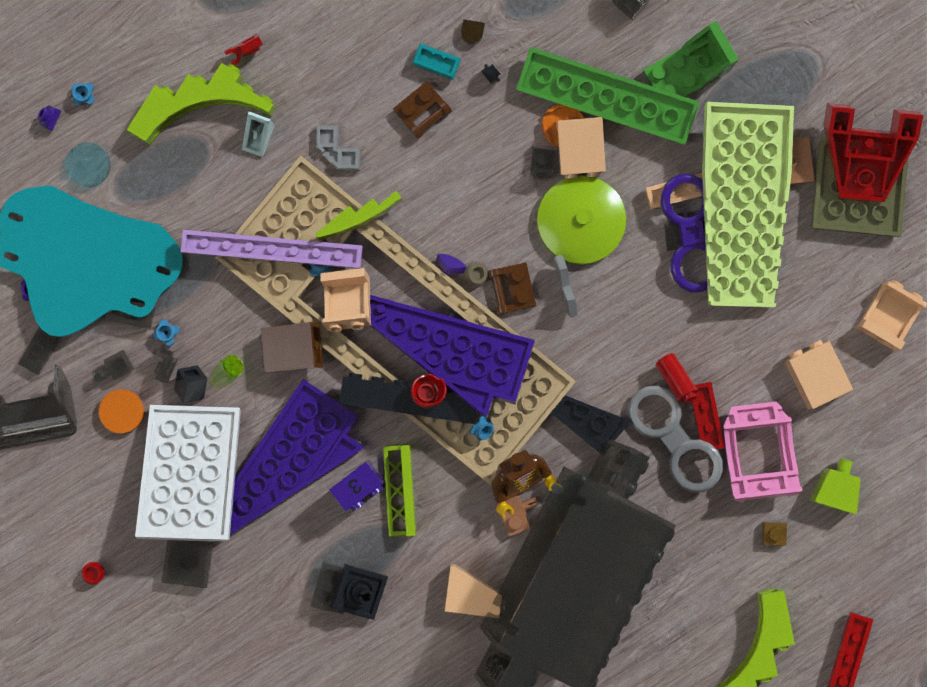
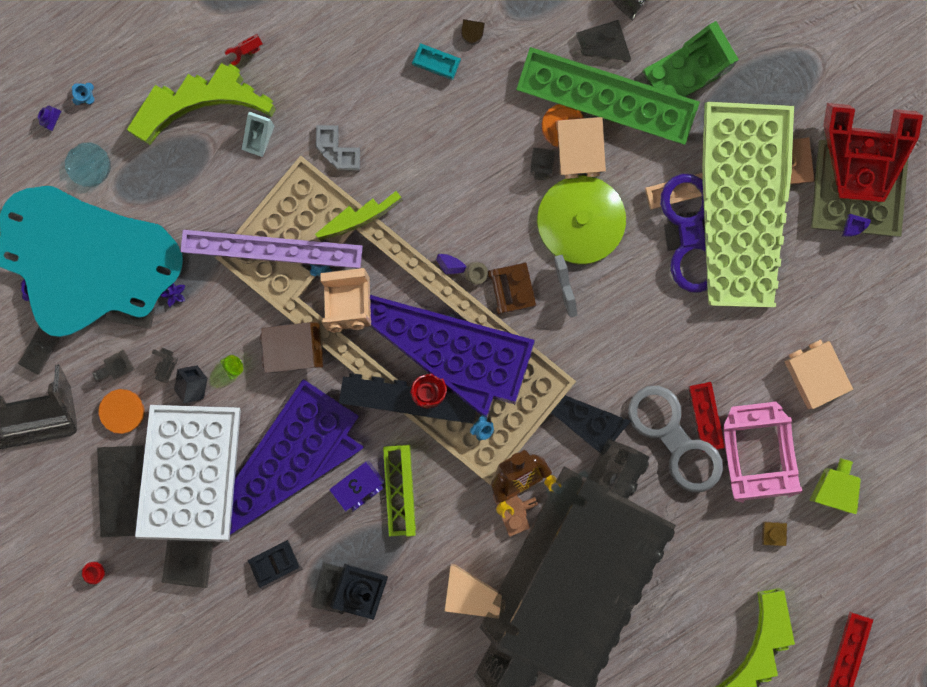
dark azure plate [153,320,180,346] -> none
reddish brown plate [393,81,452,139] -> none
black plate [481,64,501,84] -> none
red brick [655,353,698,404] -> none
light nougat panel [856,280,927,351] -> none
none -> clear smoke plate [97,445,144,538]
none -> dark purple plant [161,283,186,307]
none -> black piece [248,540,303,590]
none -> clear smoke wing [576,20,631,62]
none -> dark purple tile [842,214,871,237]

